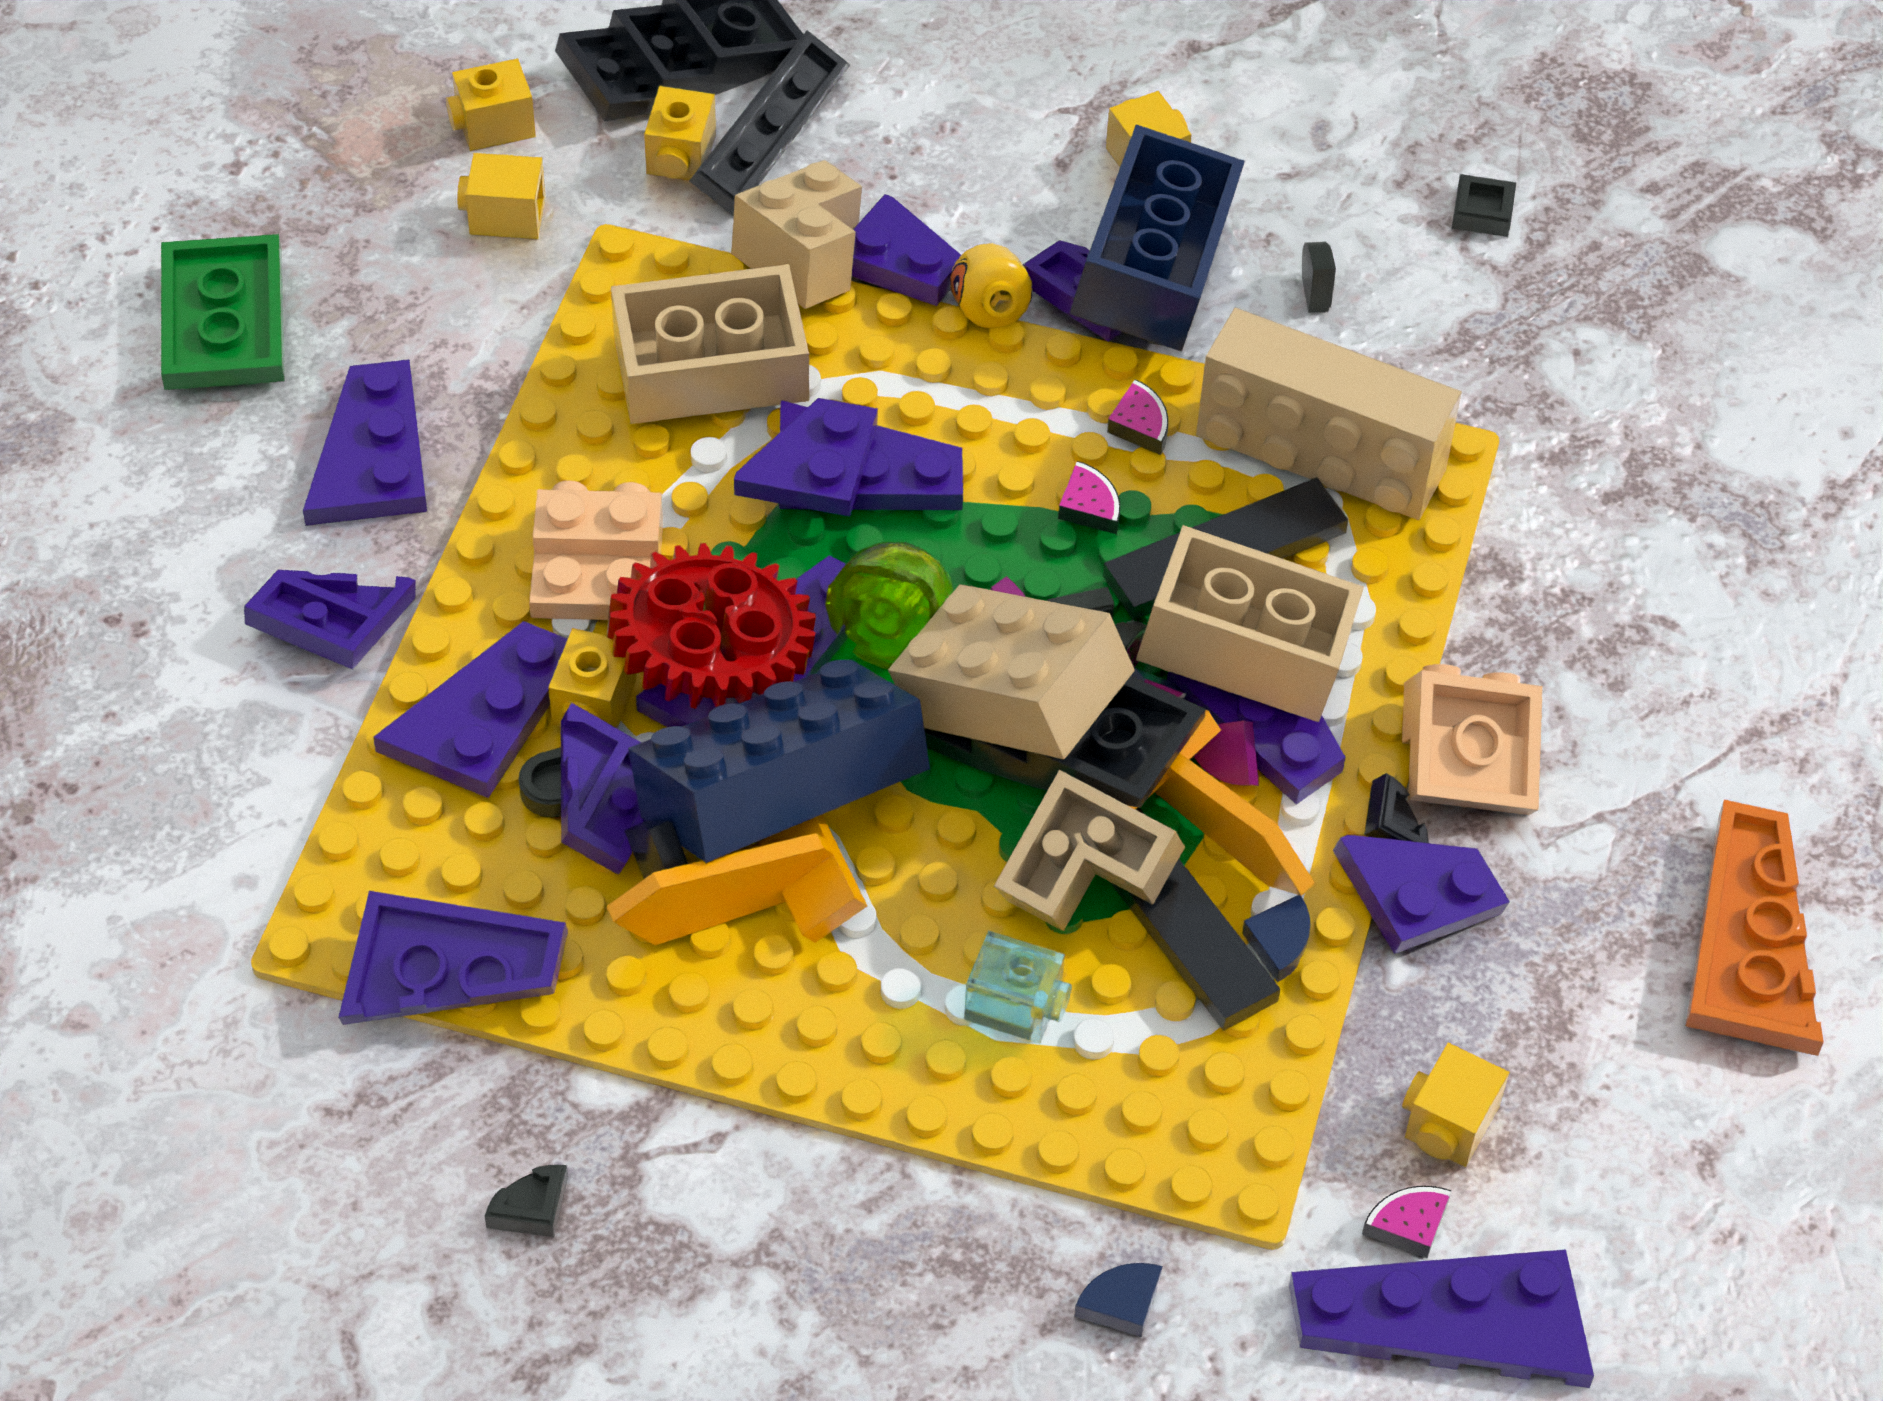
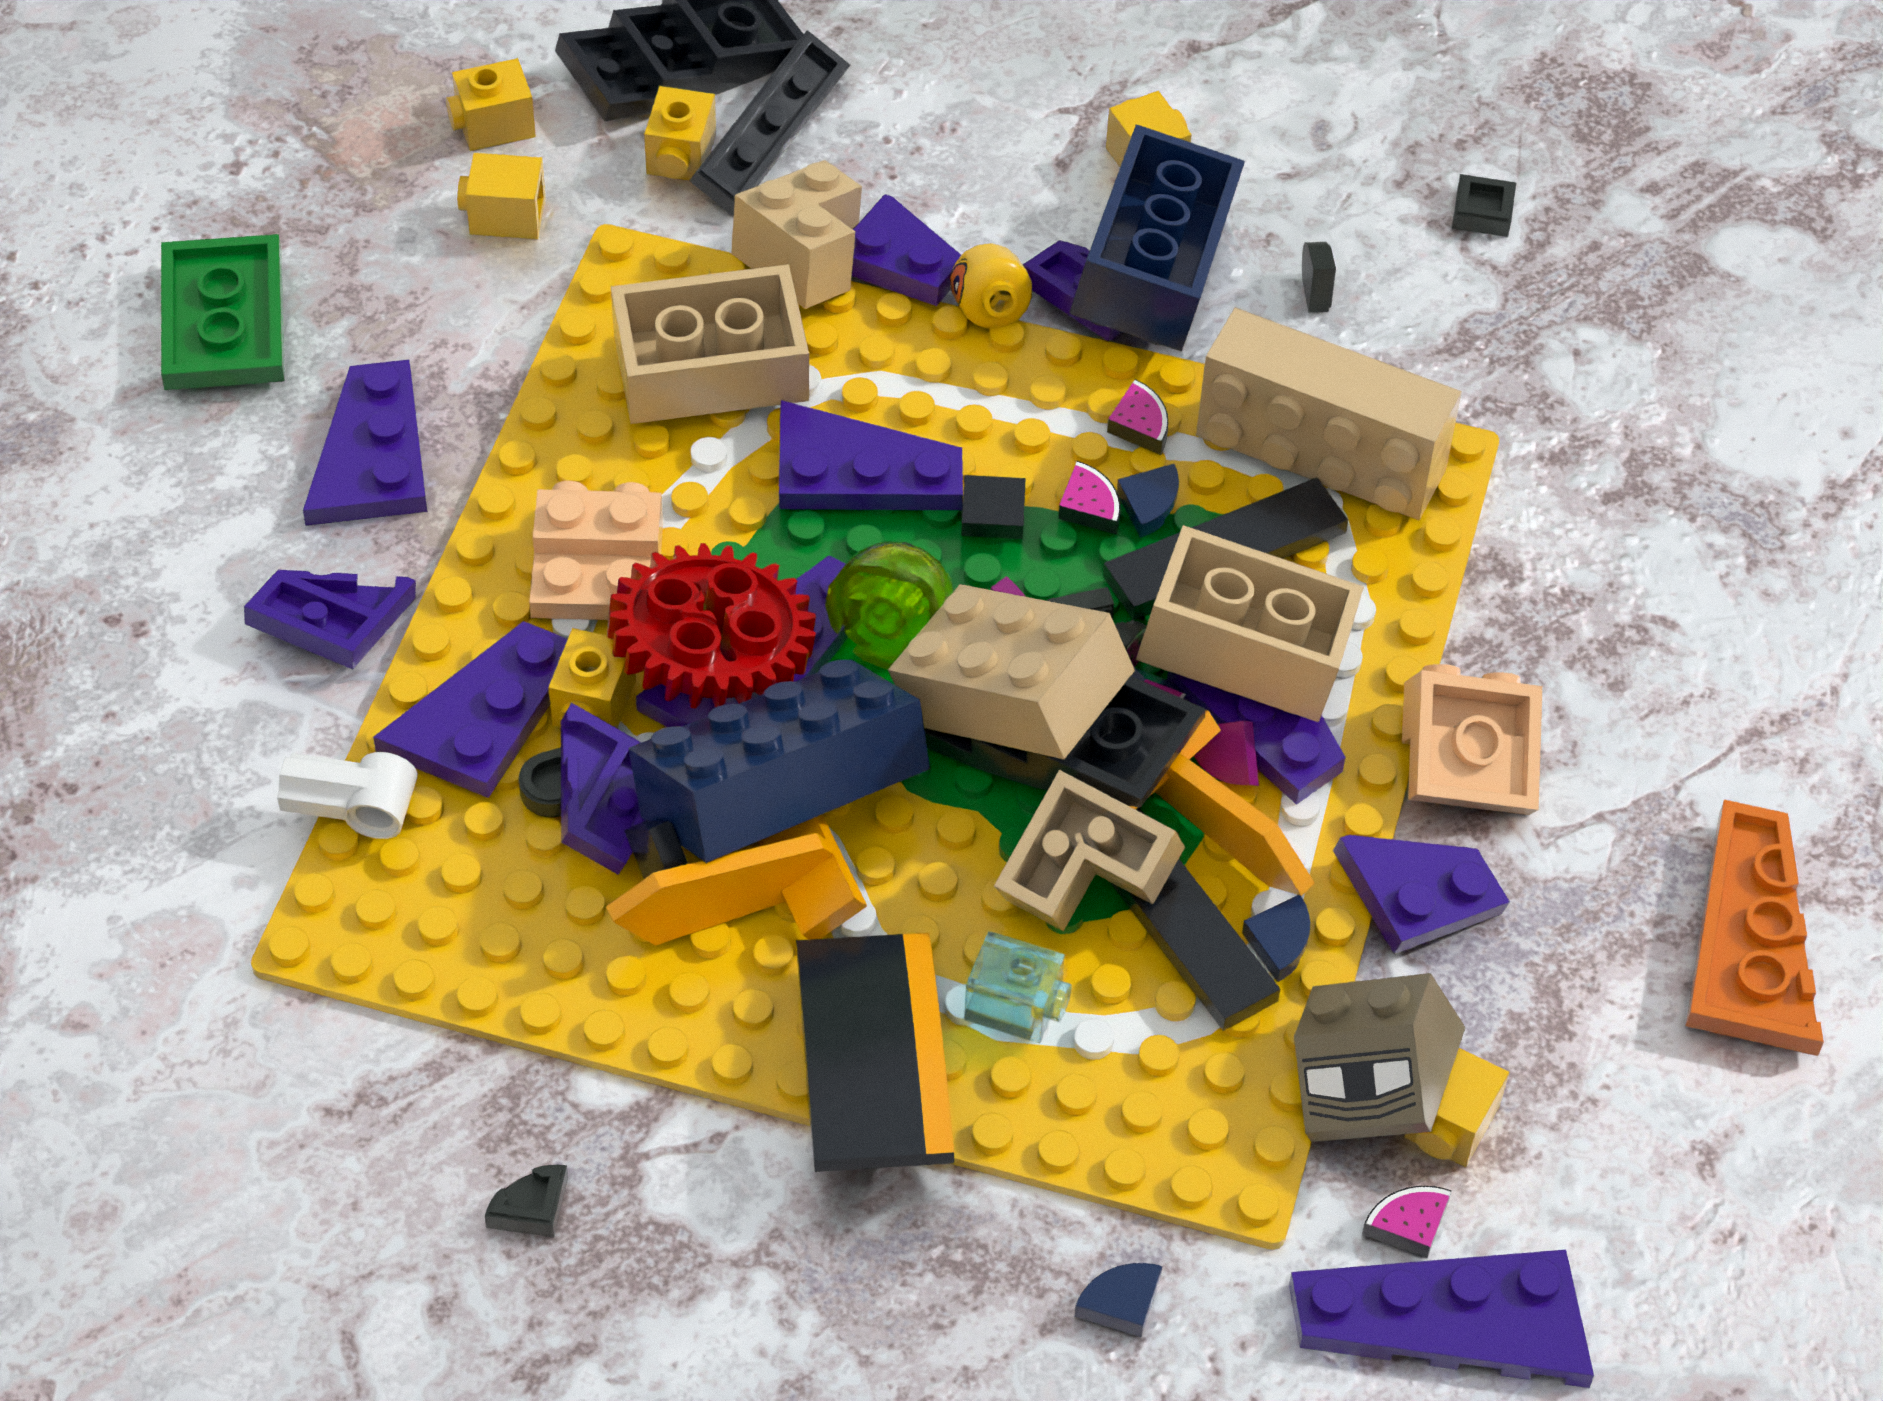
dark purple wing [338,891,568,1025] -> none
dark purple wing [734,398,878,516] -> none
black tile [1364,773,1429,843] -> none
none -> white piece [277,752,418,839]
none -> black slope [796,933,954,1172]
none -> black tile [961,475,1026,539]
none -> dark blue tile [1117,464,1179,538]
none -> dark tan slope [1294,973,1466,1142]

